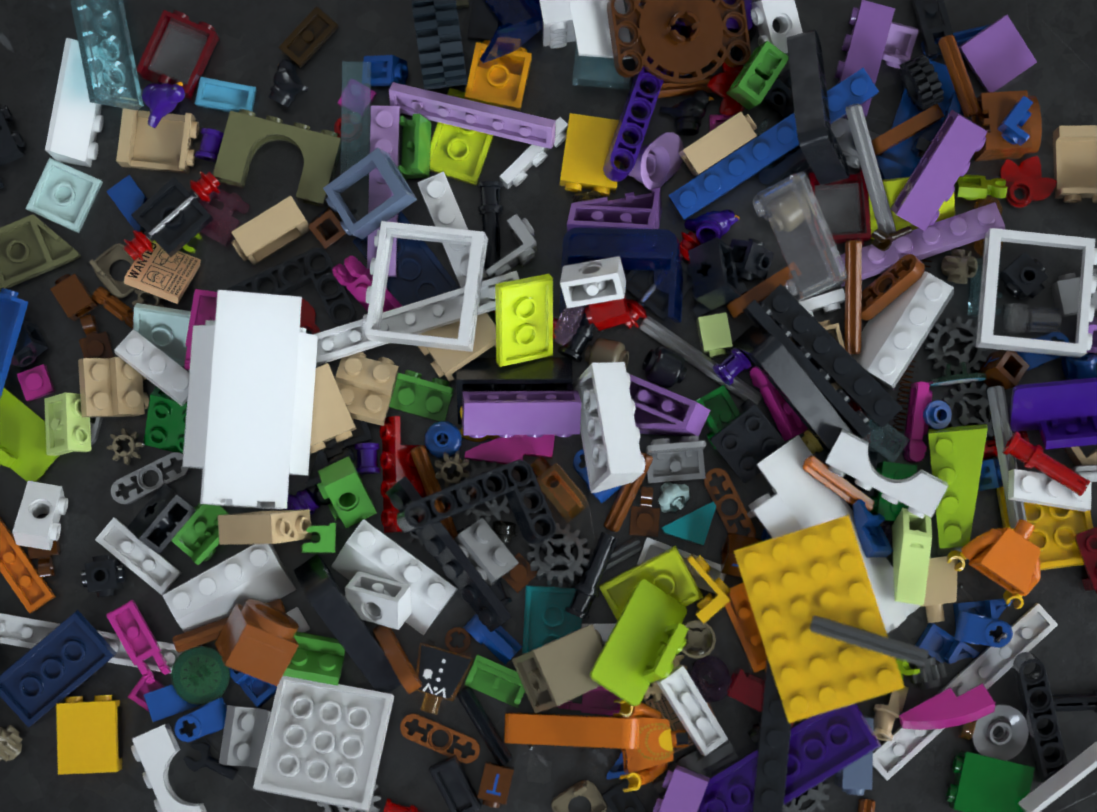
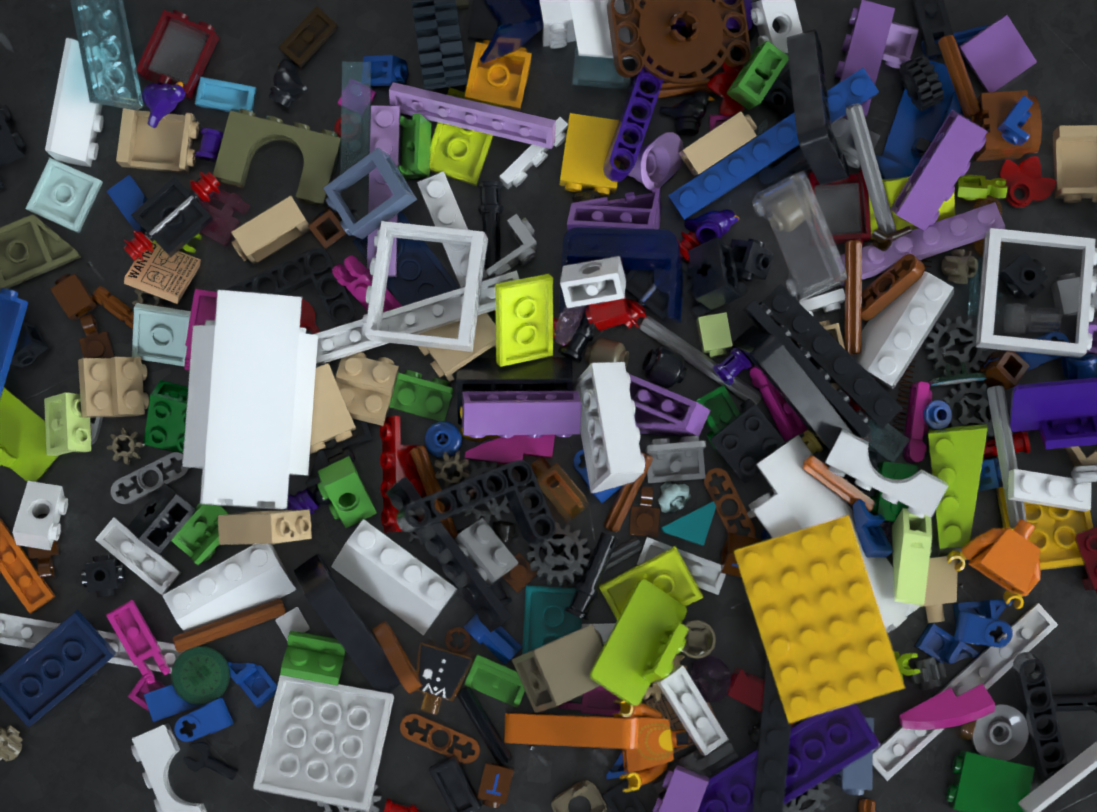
dark pink plate [17,364,56,402] -> none
yellow panel [56,695,122,775] -> none
dark tan piece [90,243,137,298] -> none
white plate [114,329,190,406] -> none
dark orange piece [215,599,299,686] -> none
light grey bracket [219,705,271,768] -> none
bright green hinge [300,523,336,554] -> none
white brick [345,571,411,630] -> none
dark purple bush [354,443,380,474] -> none
yellow bracket [687,554,731,624] -> none
orange plate [724,582,767,673] -> none
dark orange beam [726,262,803,318] -> none
dark grey axle [810,616,928,666] -> none
dark orange beam [872,104,945,156] -> none
tan connector [873,686,909,741] -> none
red pin [1002,431,1090,496] -> none

